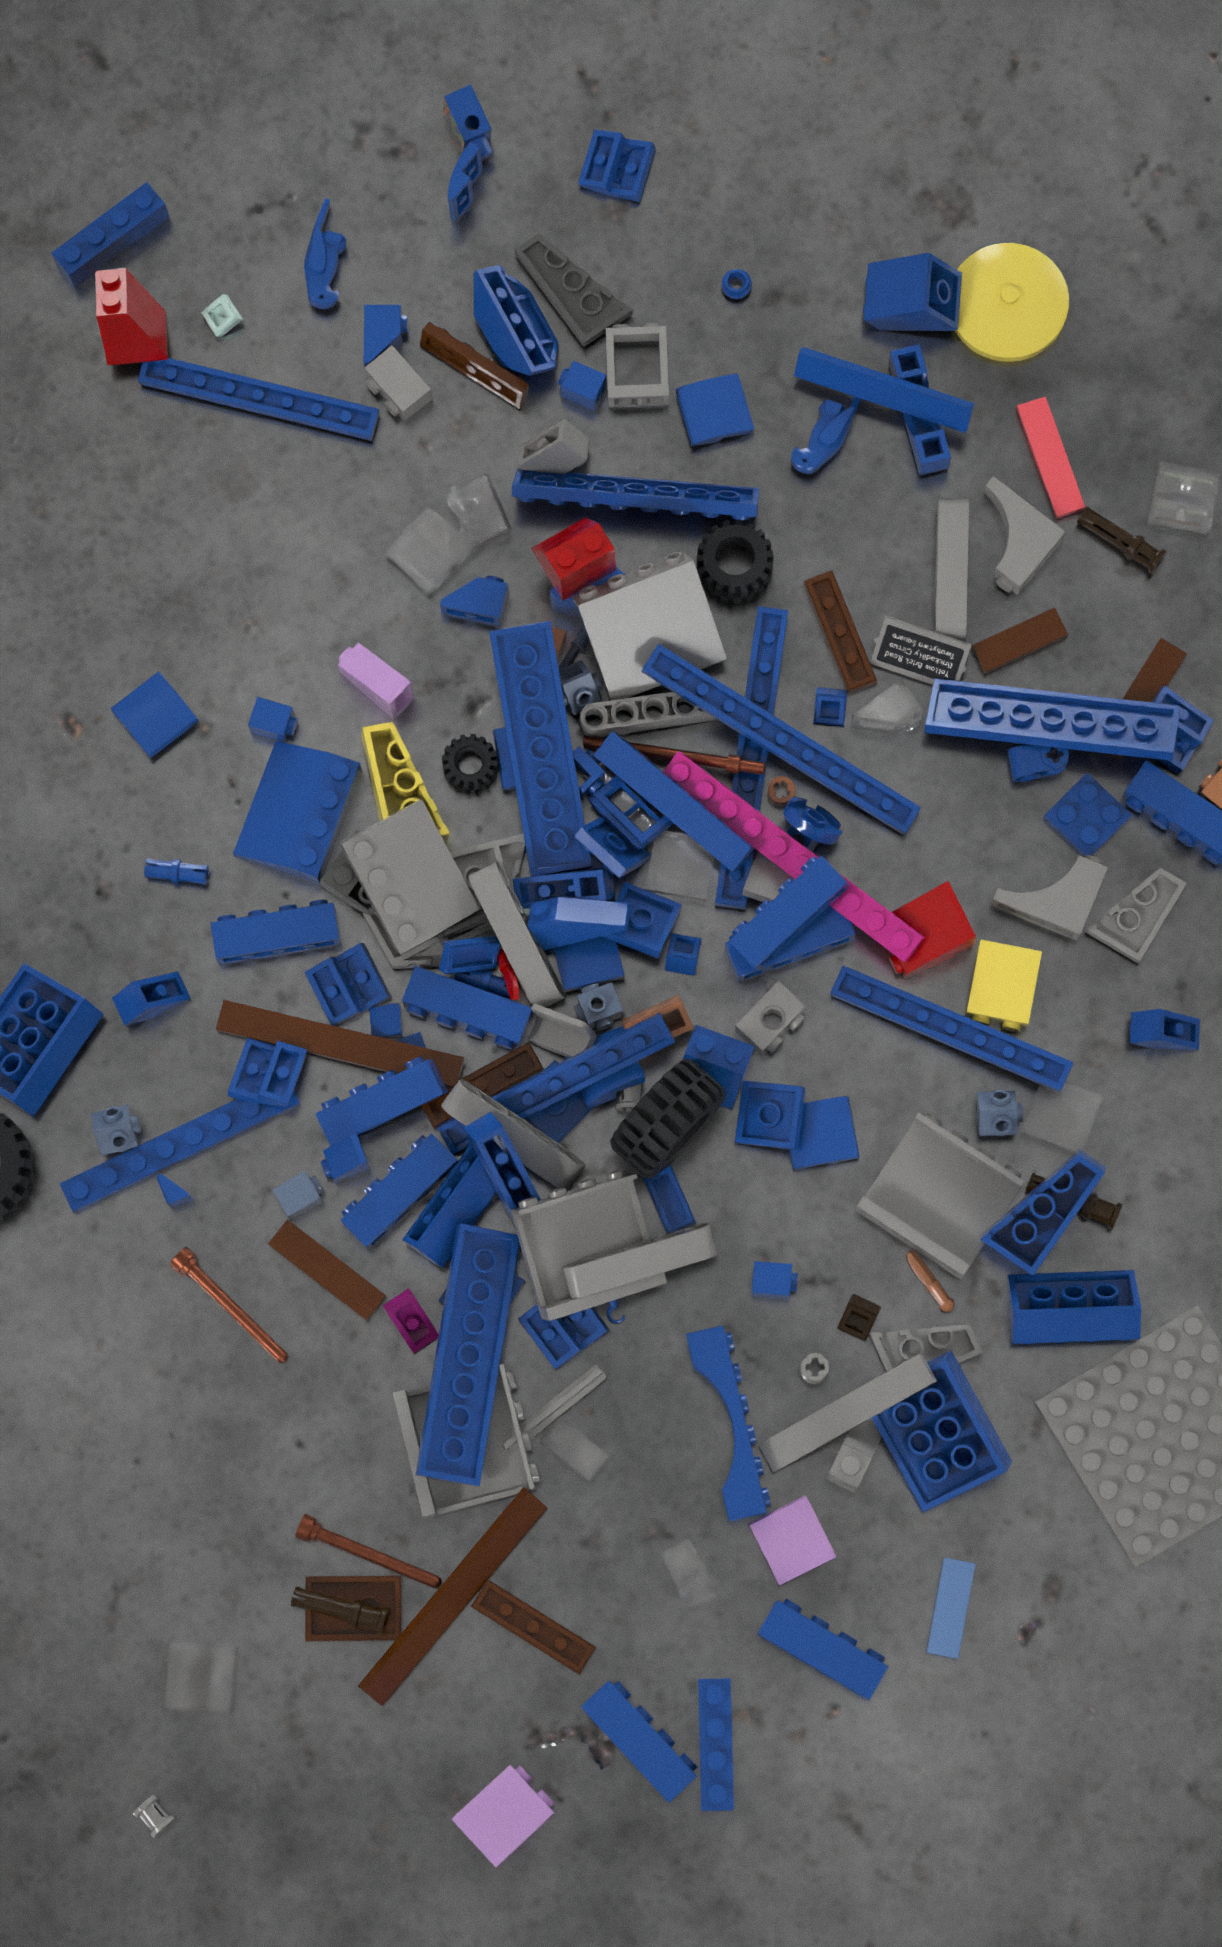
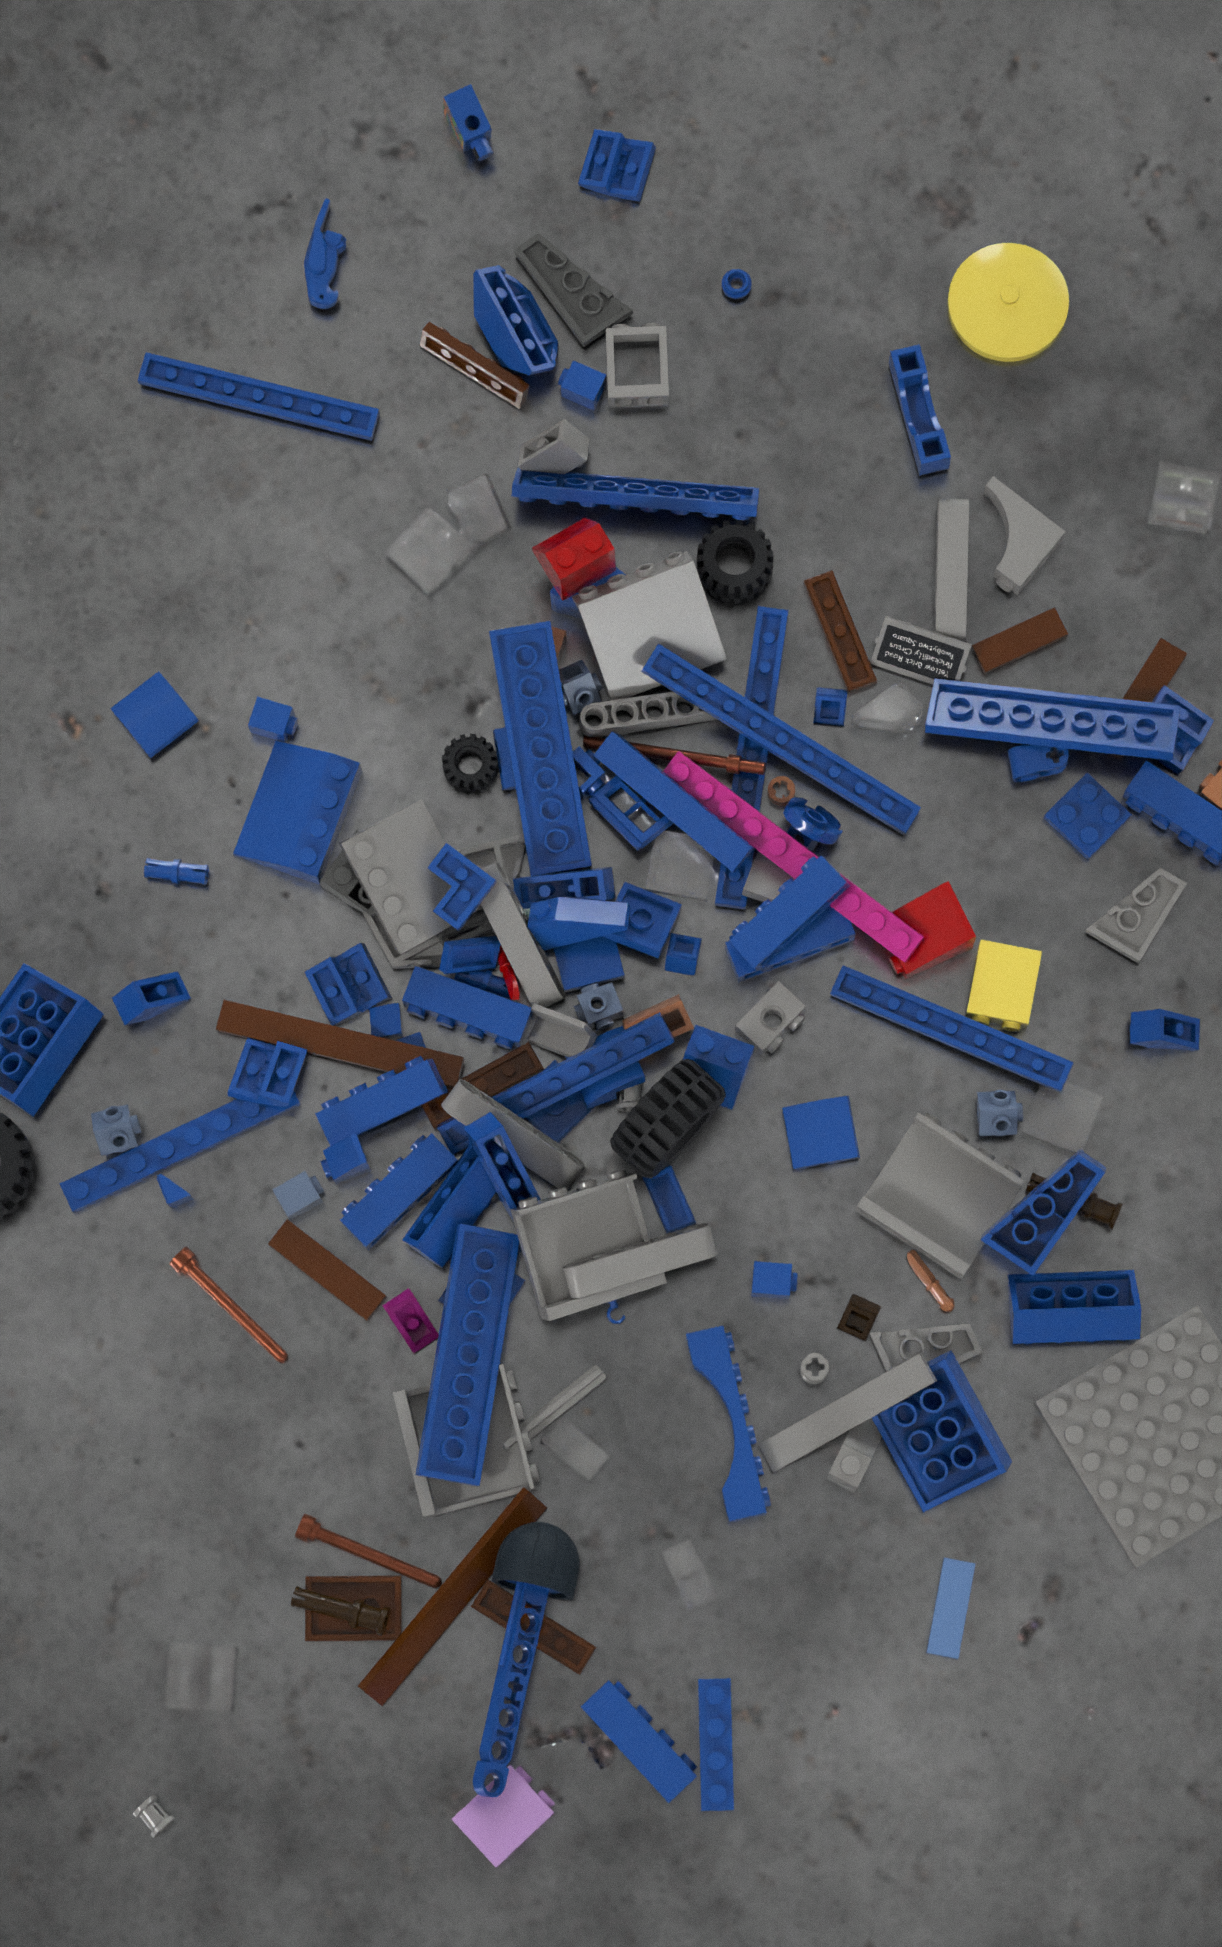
blue brick [51,182,169,288] -> none
red slope [95,268,168,365] -> none
light aqua tile [201,294,243,337] -> none
blue brick [210,900,341,965] -> none
lavender slope [338,642,414,720] -> none
light yellow wedge [360,722,450,843] -> none
blue slope [363,305,408,367] -> none
light grey brick [364,346,433,421] -> none
blue slope [440,576,509,626] -> none
blue slope [448,141,483,223] -> none
blue slope [518,1304,610,1369] -> none
sand blue piece [558,623,589,669] -> none
blue plate [574,816,651,878] -> none
blue slope [675,373,754,446] -> none
blue plate [735,1080,806,1150] -> none
lavender slope [748,1495,836,1586] -> none
blue brick [757,1598,889,1701] -> none
blue animal [791,396,861,474] -> none
blue tile [794,347,975,433] -> none
blue slope [863,253,962,331] -> none
light grey arch [991,855,1108,941] -> none
coral tile [1016,396,1085,519] -> none
dark brown pin [1077,506,1167,574] -> none
none -> blue plate [427,843,497,931]
none -> piece [473,1522,580,1797]

